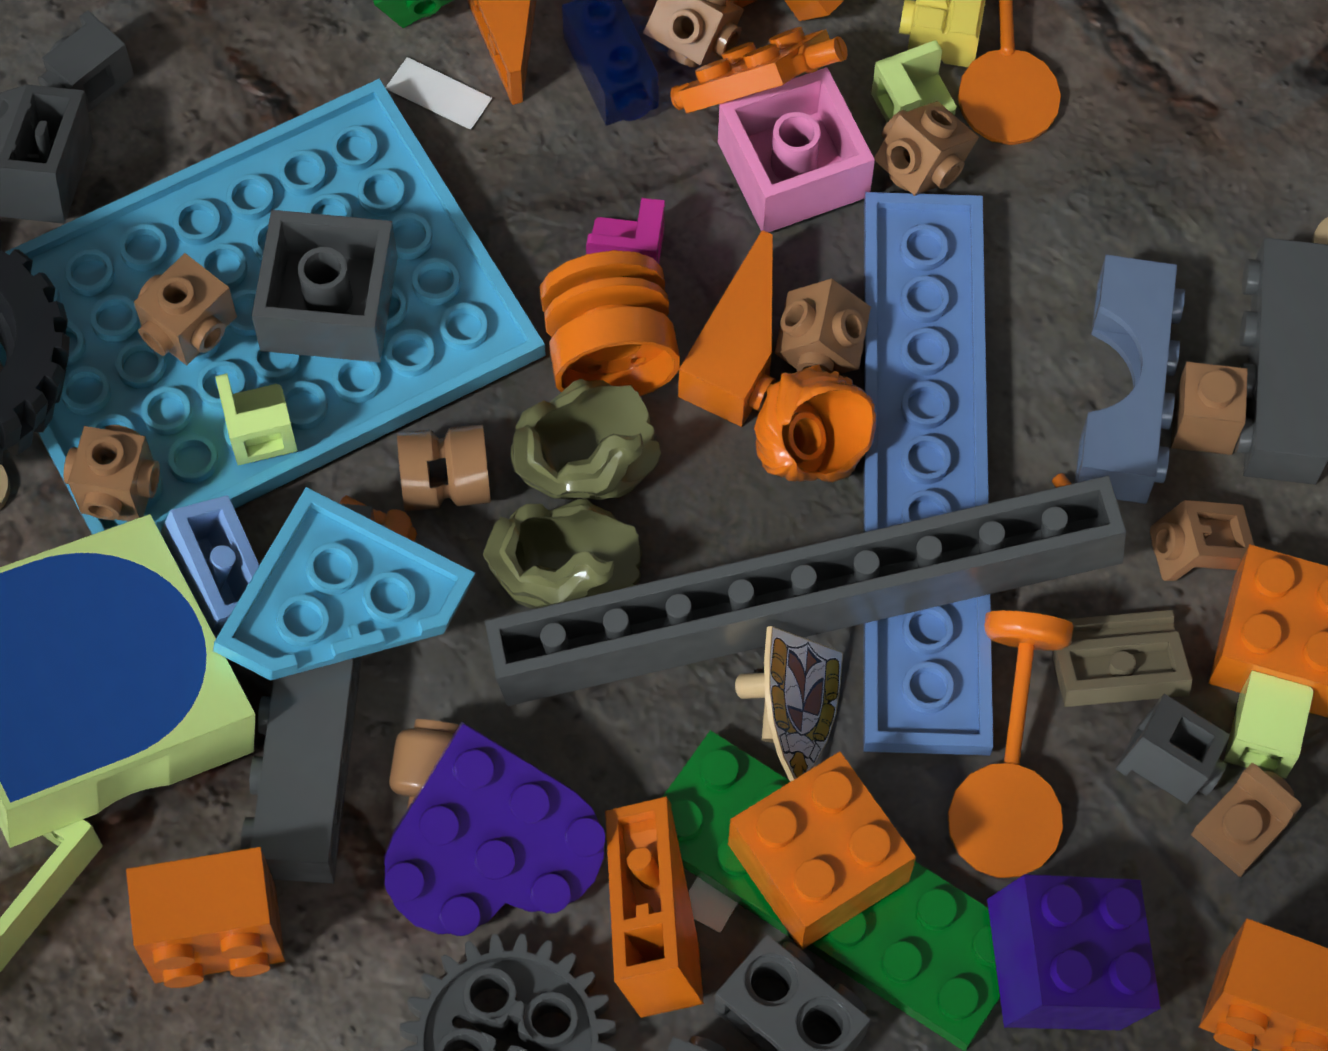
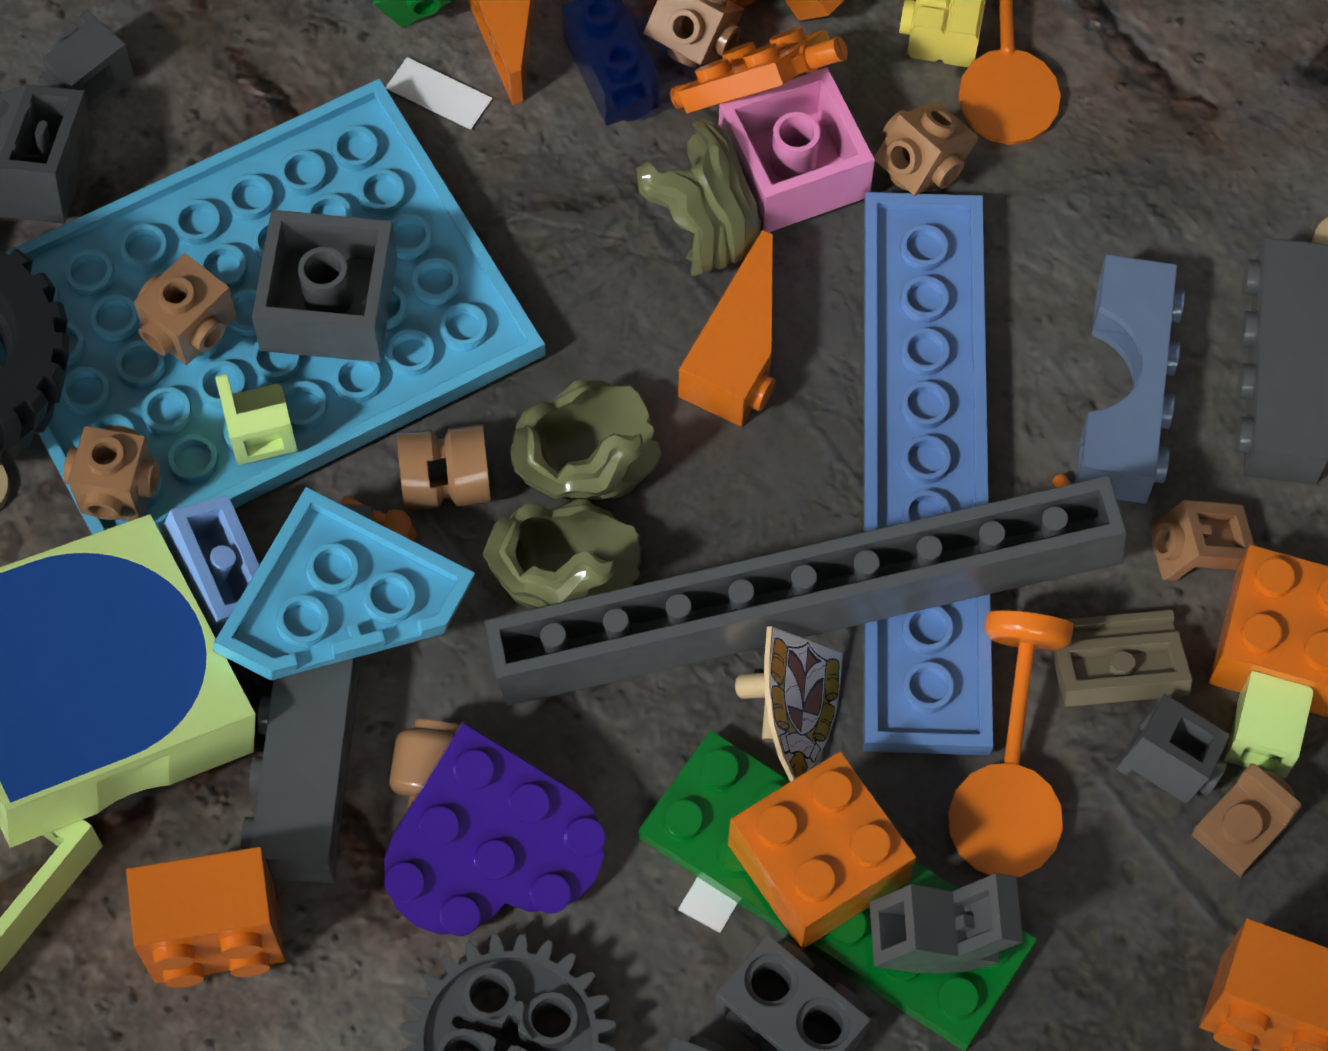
orange wheel [540,250,680,396] -> none
dark pink panel [586,198,665,264] -> none
orange slope [605,796,704,1018] -> none
orange hair [754,364,876,483] -> none
medium nougat brick [775,278,871,374] -> none
yellowish green panel [871,40,957,122] -> none
dark purple brick [987,874,1161,1030] -> none
medium nougat brick [1171,362,1248,455] -> none
none -> olive hair [636,119,761,277]
none -> dark grey brick [869,873,1023,973]

